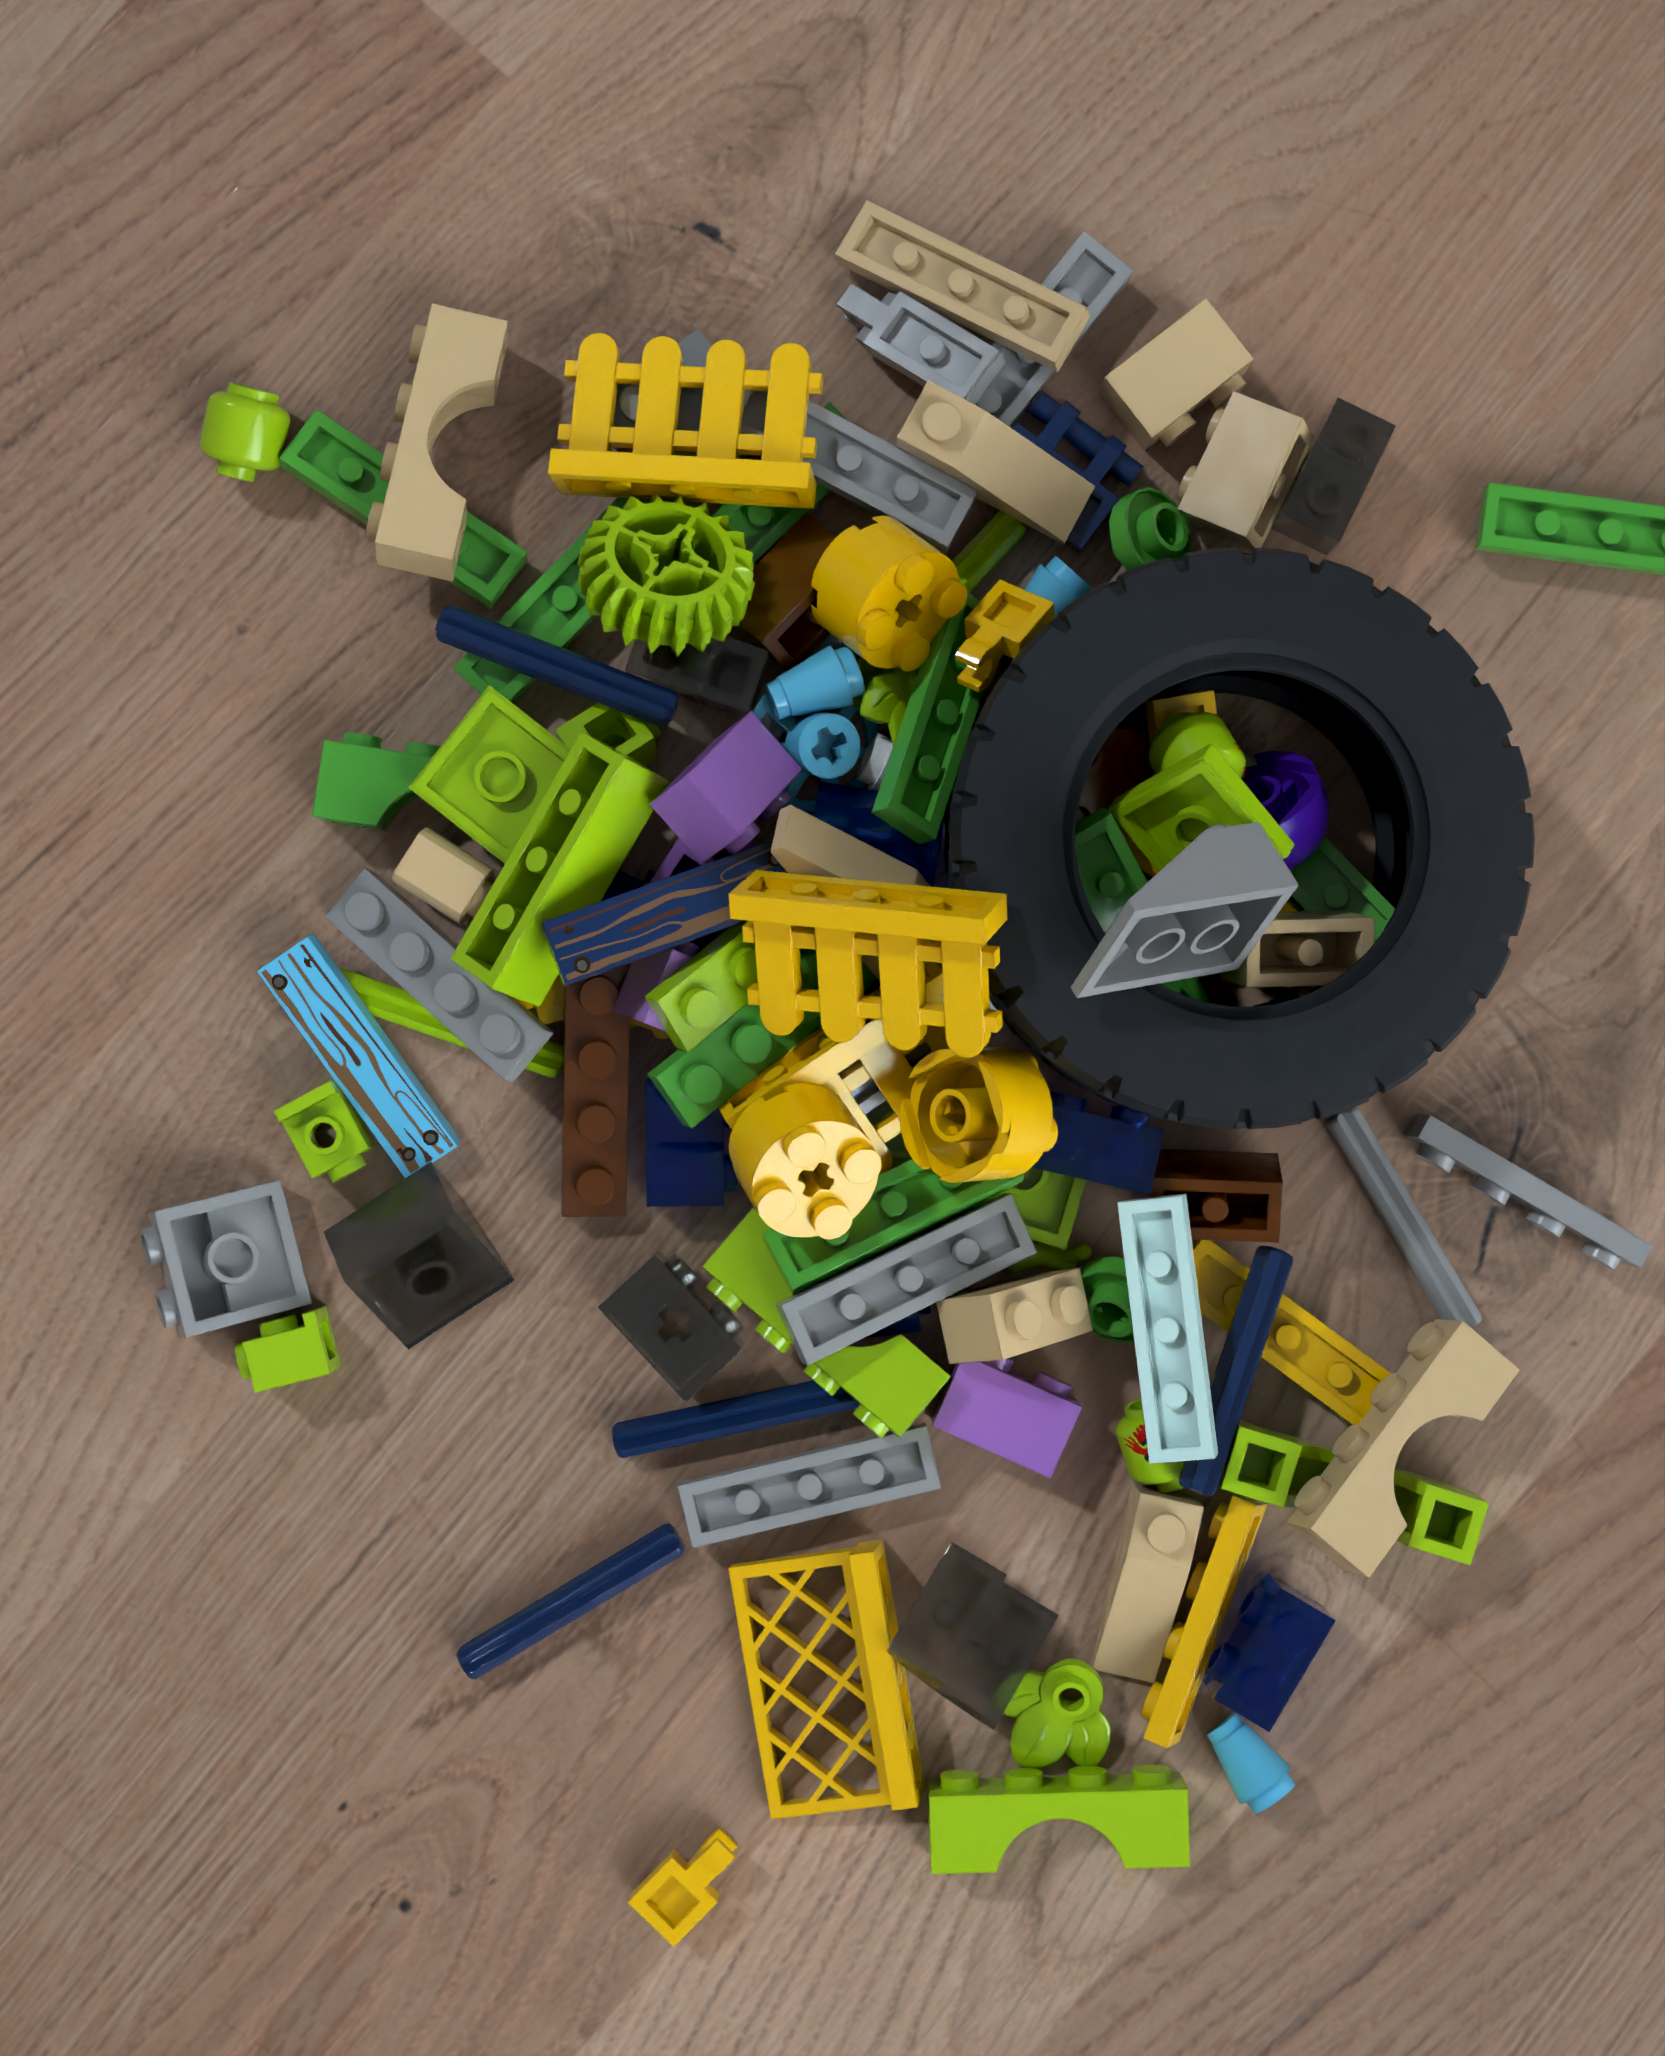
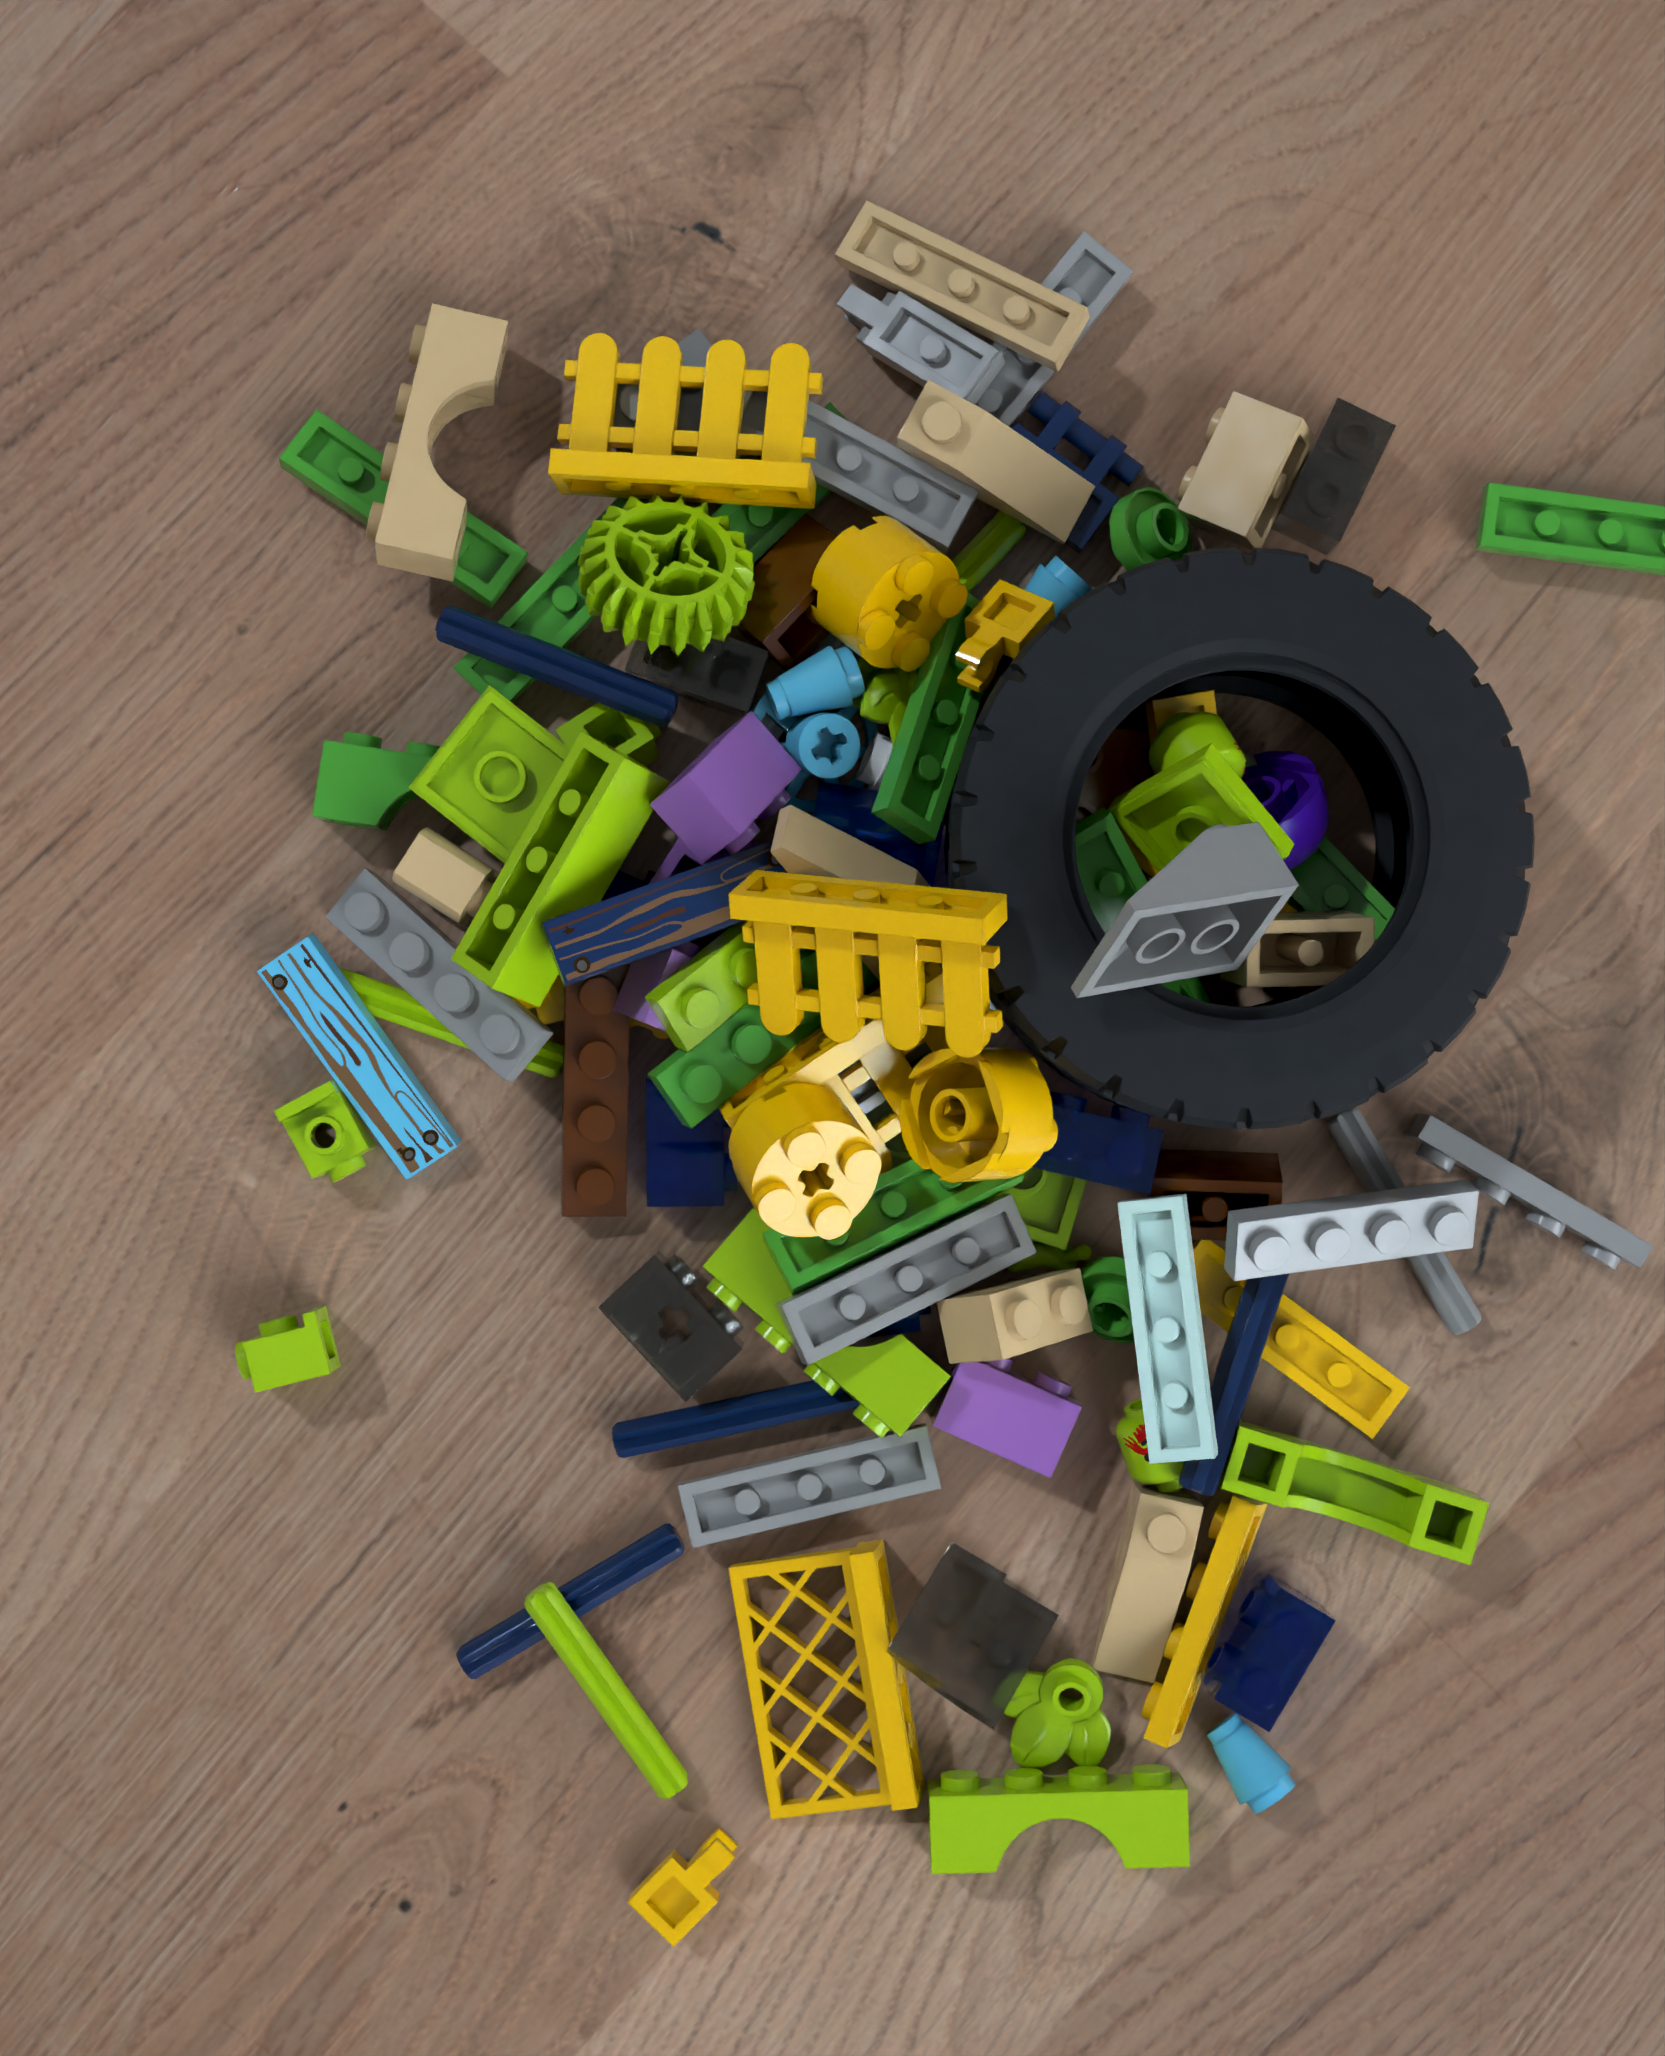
light grey plate [140,1180,312,1338] -> none
lime head [199,382,290,482] -> none
clear smoke slope [324,1162,514,1350] -> none
tan brick [1099,298,1253,451] -> none
tan arch [1286,1319,1520,1578] -> none
none -> lime axle [524,1581,688,1800]
none -> plate [1224,1179,1479,1281]

